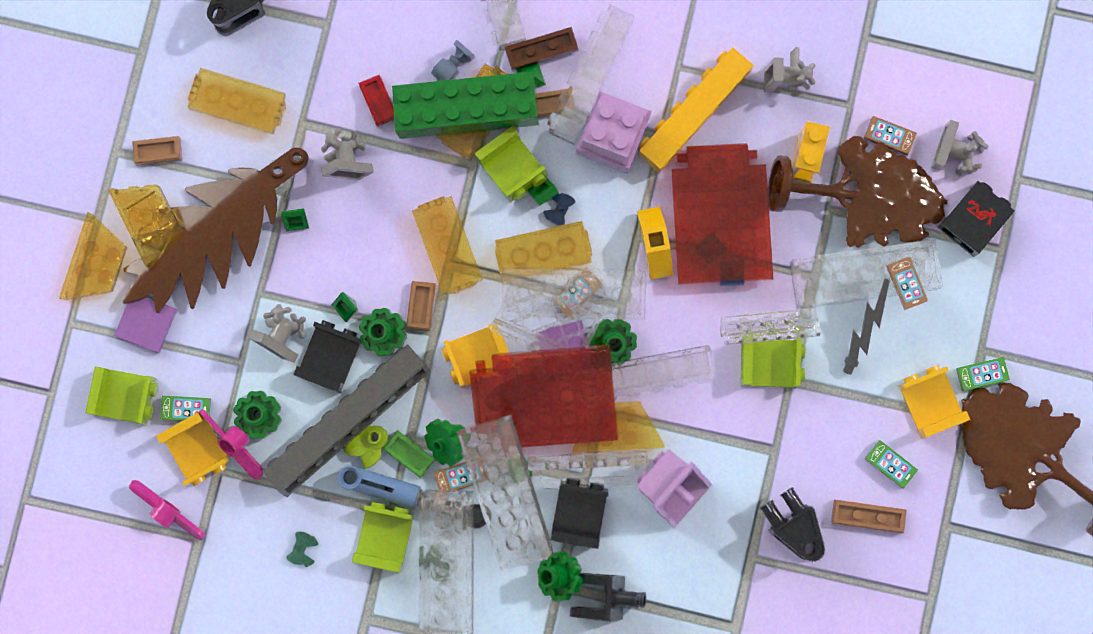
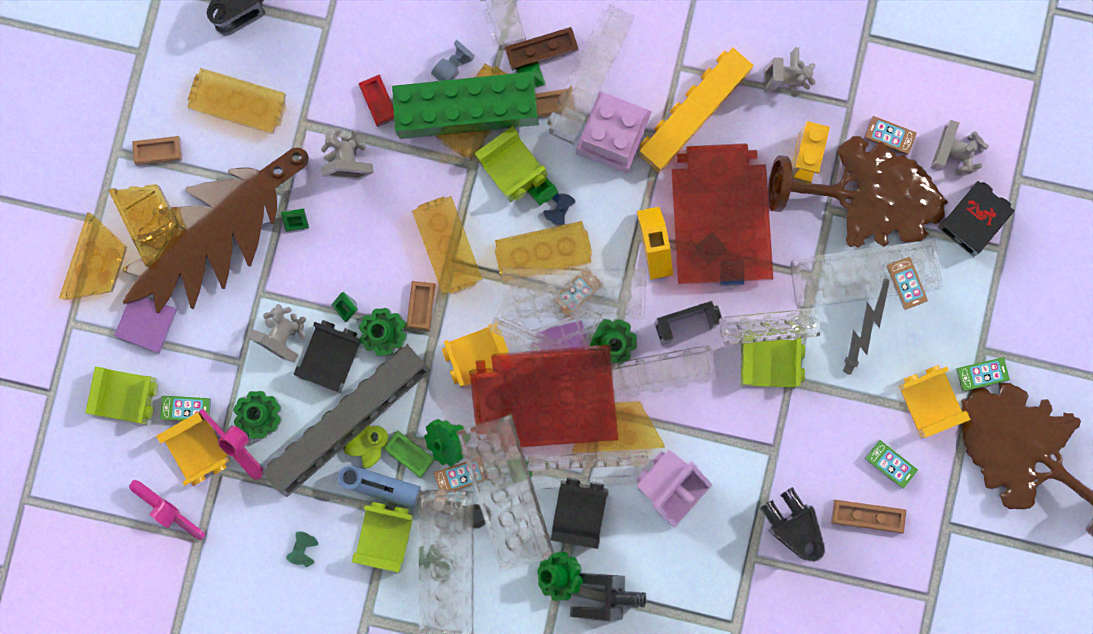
none -> black panel [654,301,722,346]

